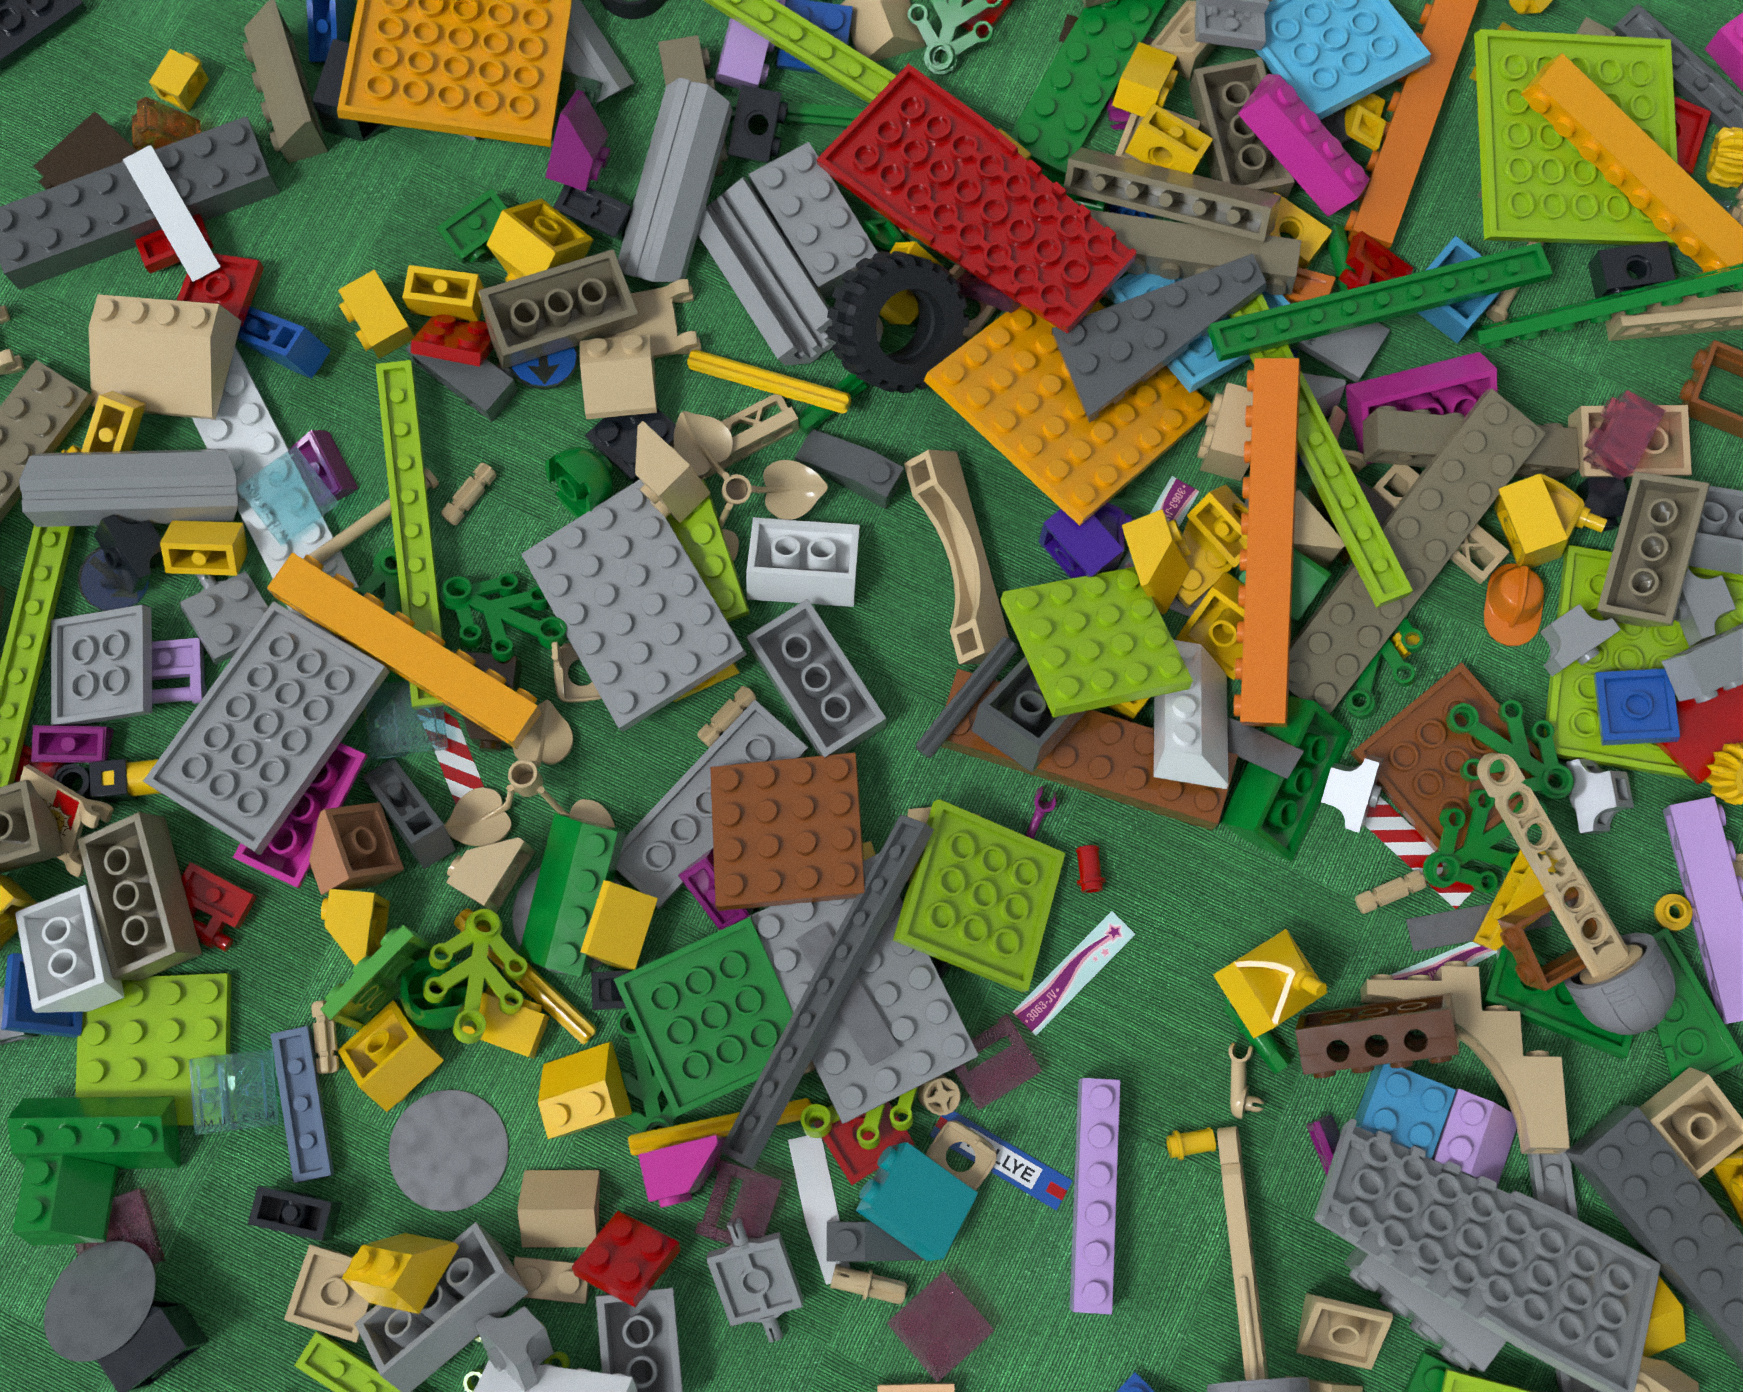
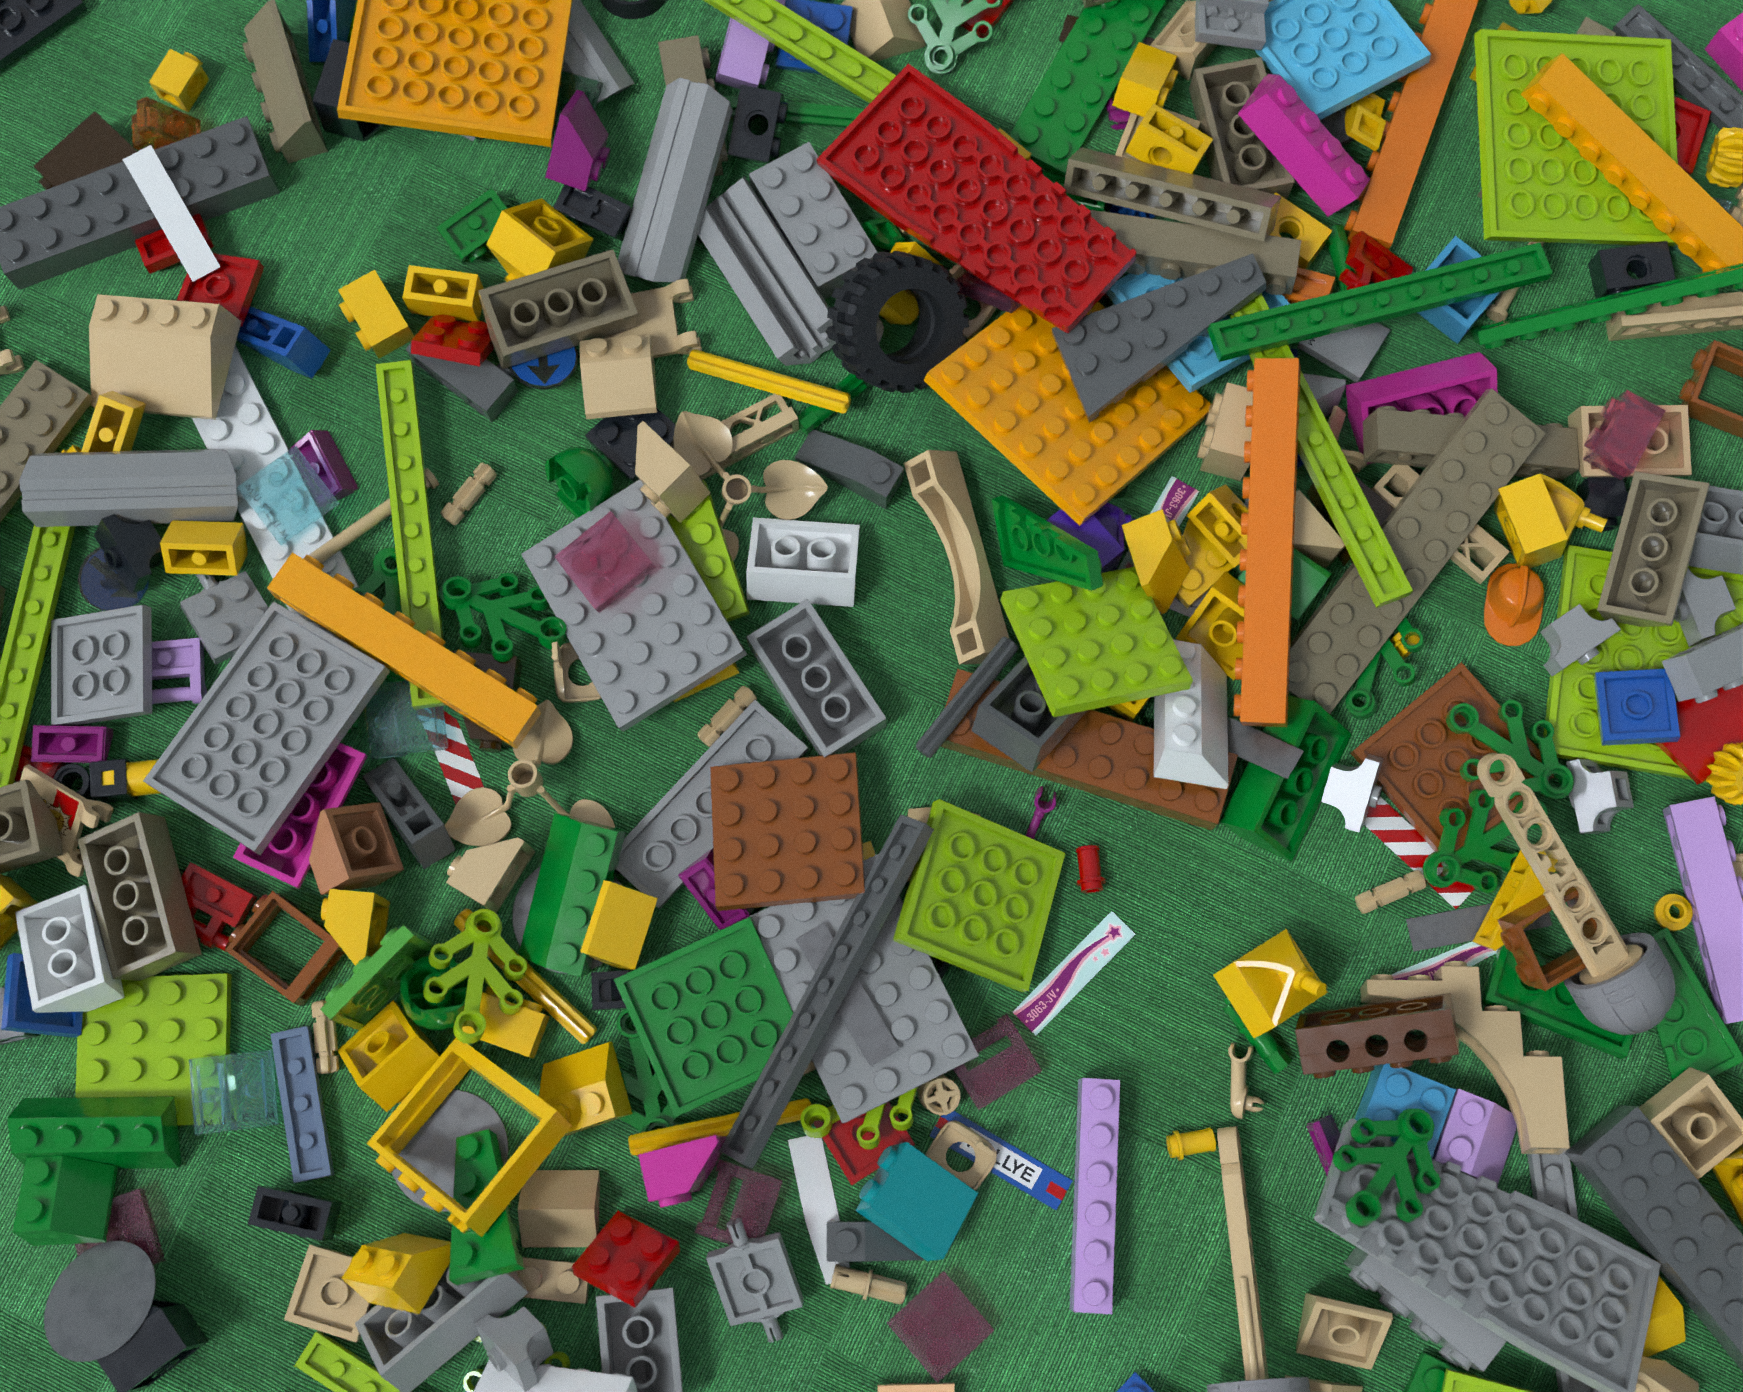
none -> dark orange window [225,891,345,1006]
none -> yellow window [367,1038,572,1237]
none -> green wing [449,1129,525,1286]
none -> clear pink plate [554,511,656,613]
none -> green wing [992,495,1103,591]
none -> green plant [1333,1109,1441,1226]

